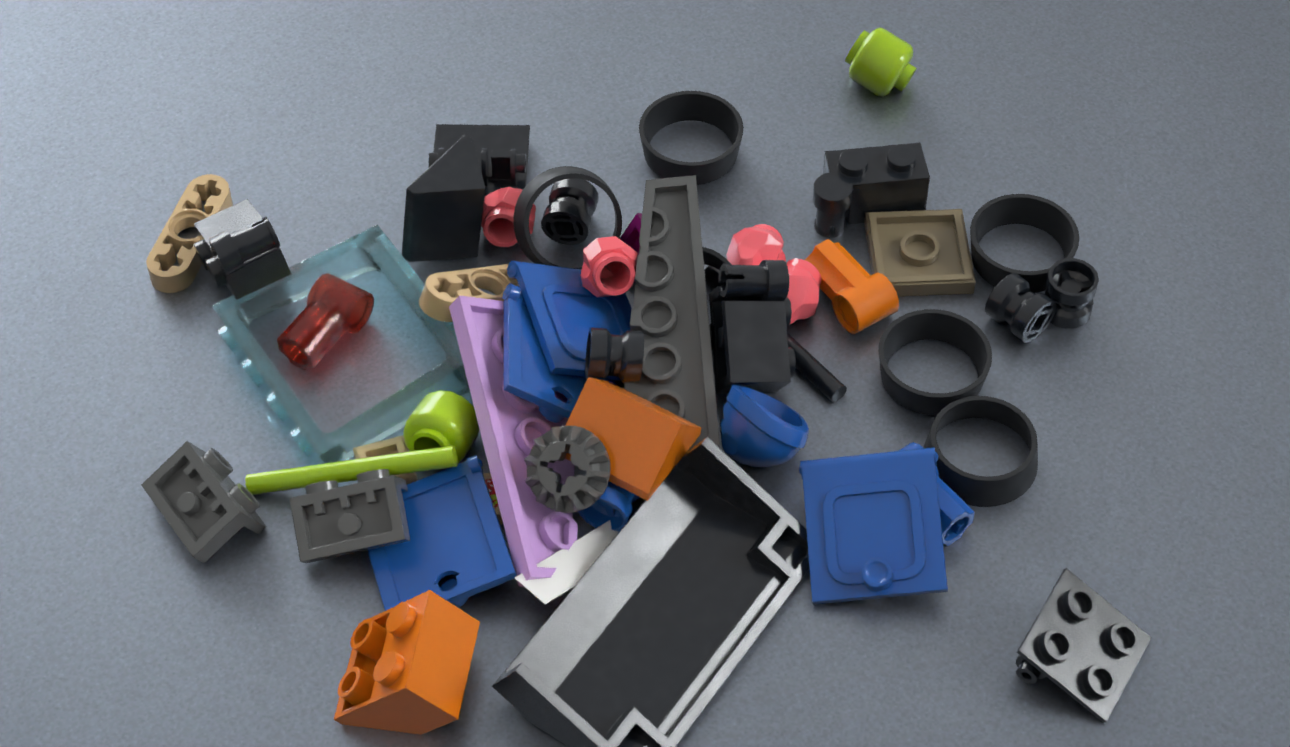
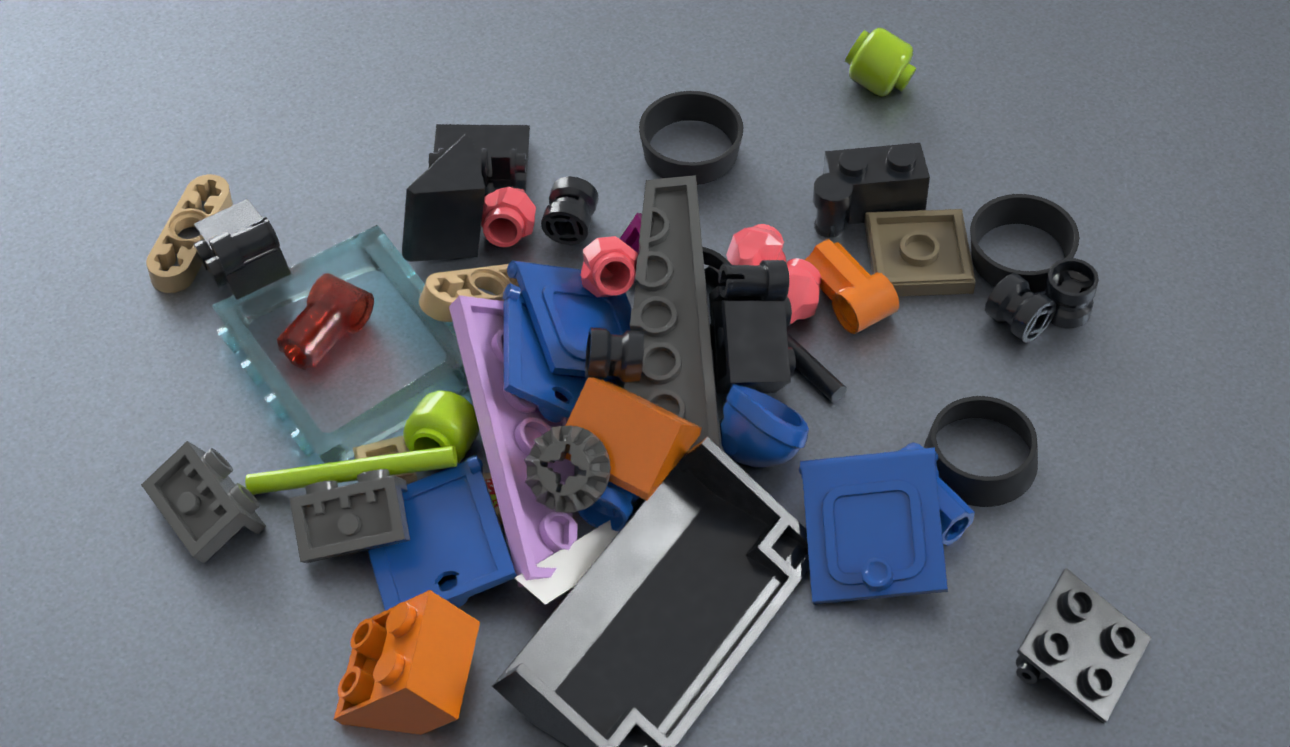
black tyre [513,166,622,270] -> none
black tyre [878,309,992,416] -> none

